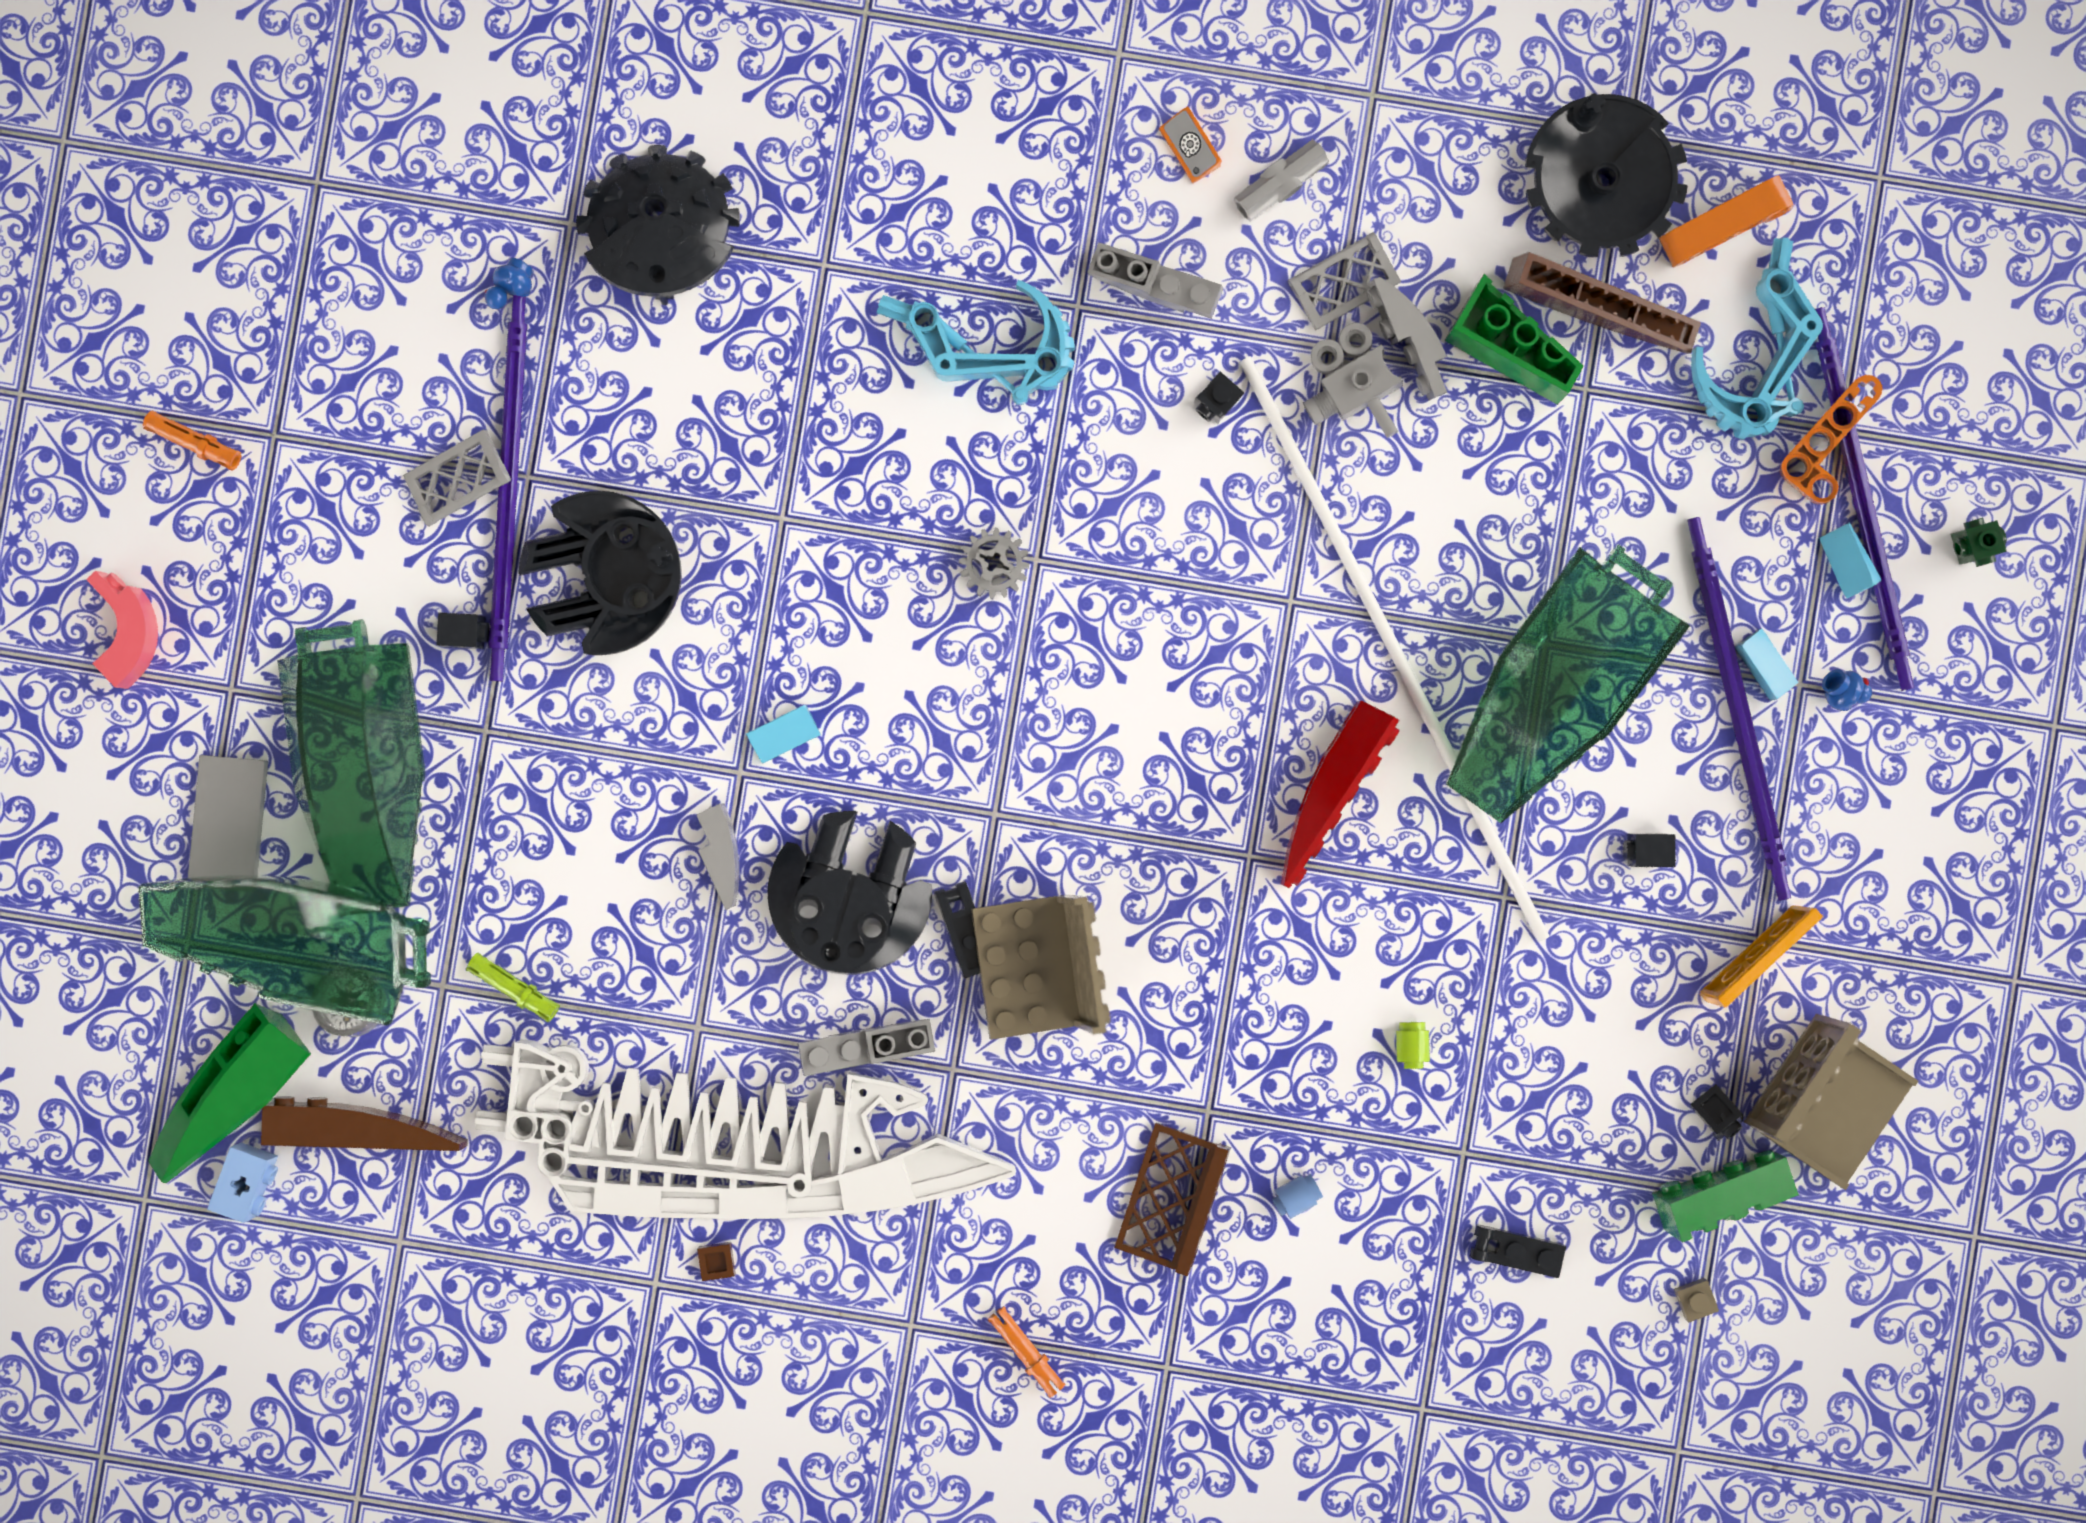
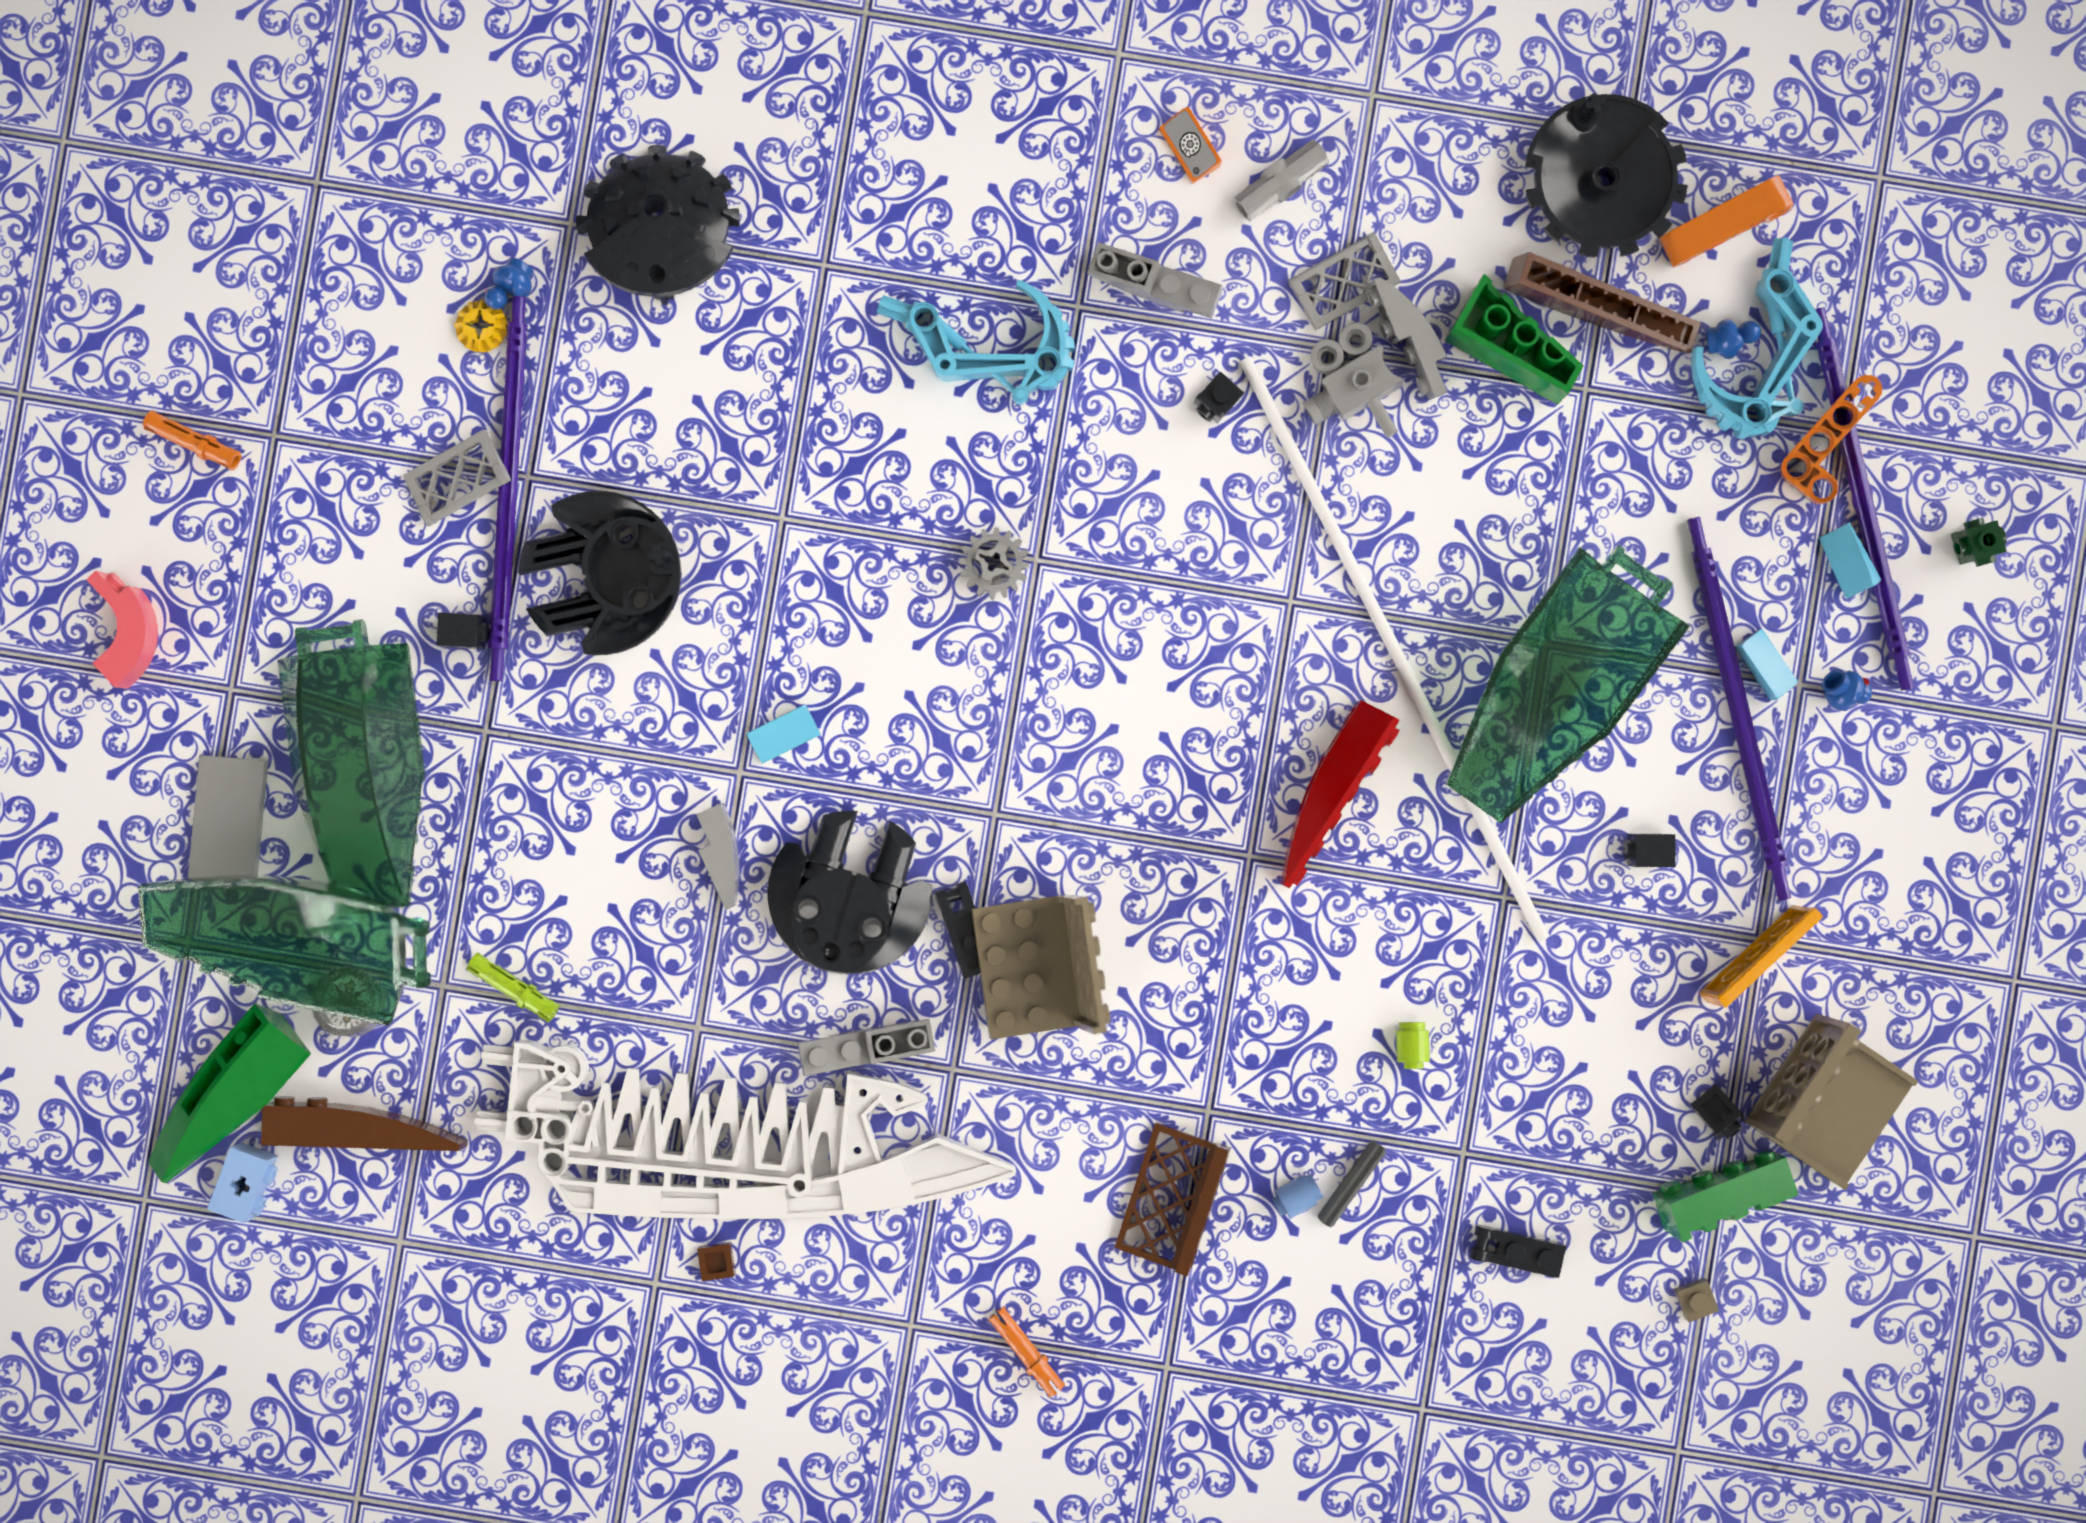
none -> yellow gear [454,299,508,352]
none -> dark grey axle [1318,1141,1386,1228]
none -> blue animal [1706,319,1761,359]

